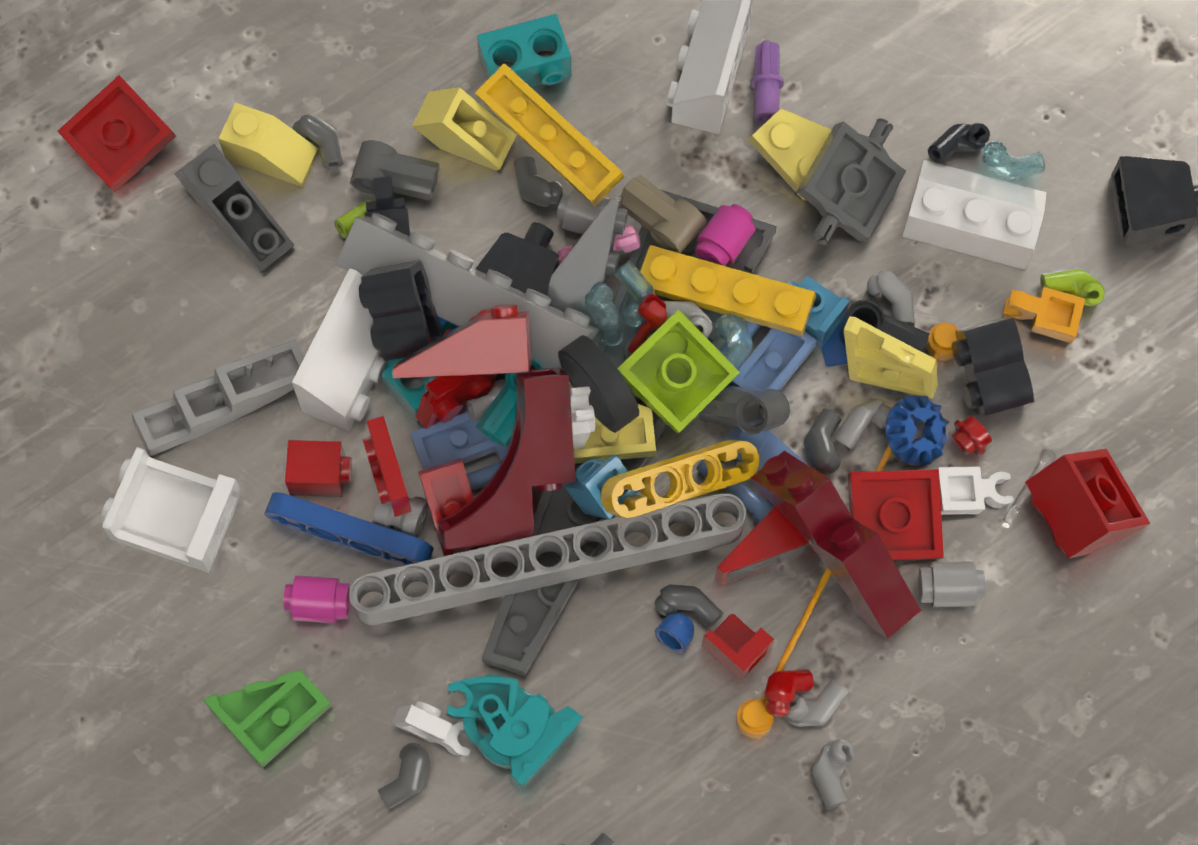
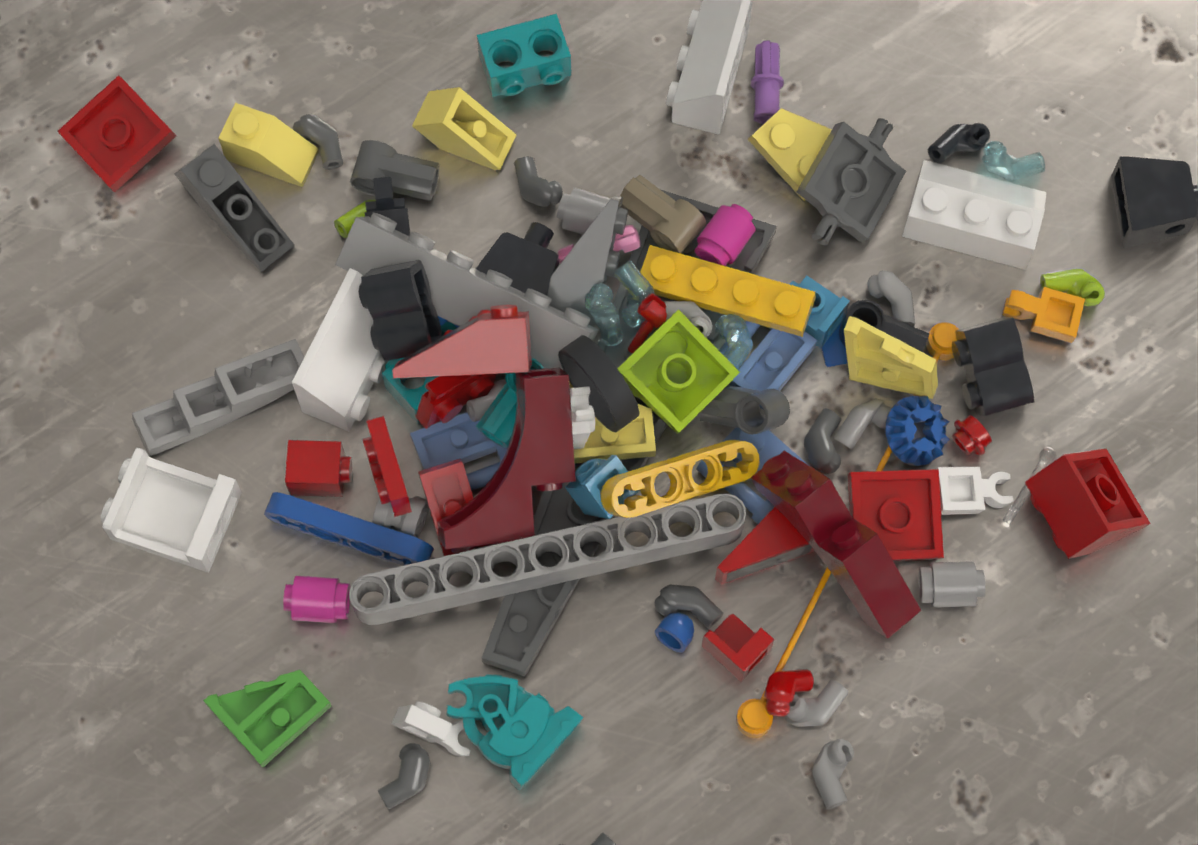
yellow plate [475,63,625,207] -> none

